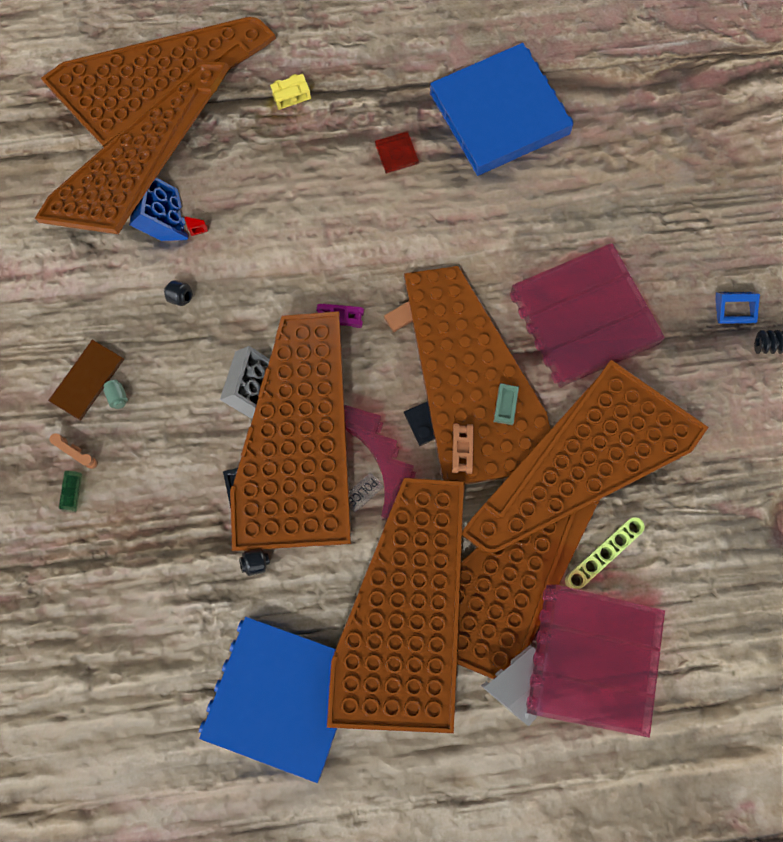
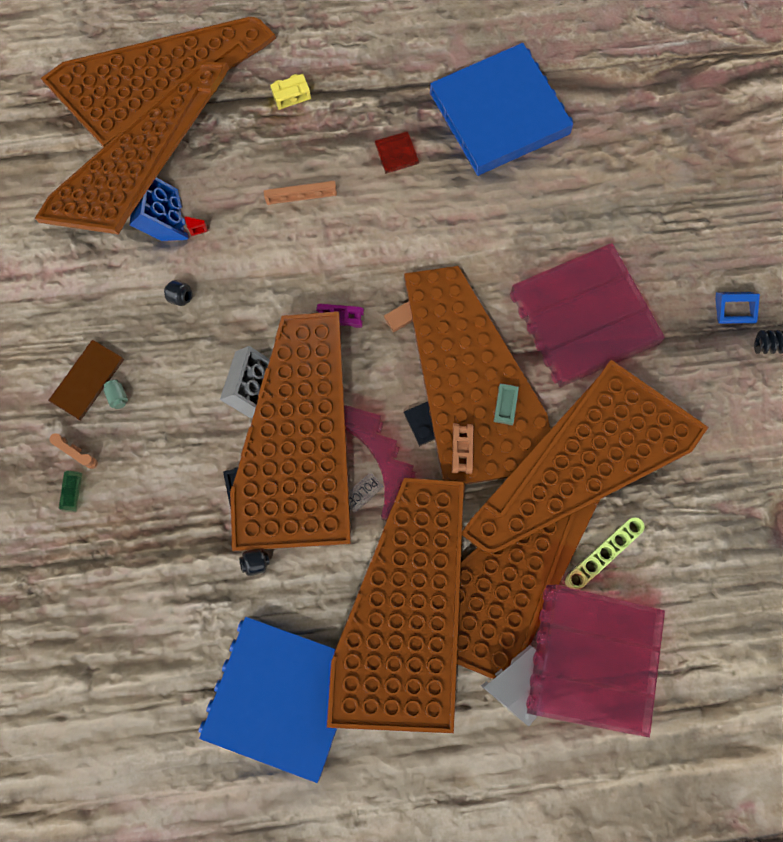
none -> nougat tile [264,181,337,205]

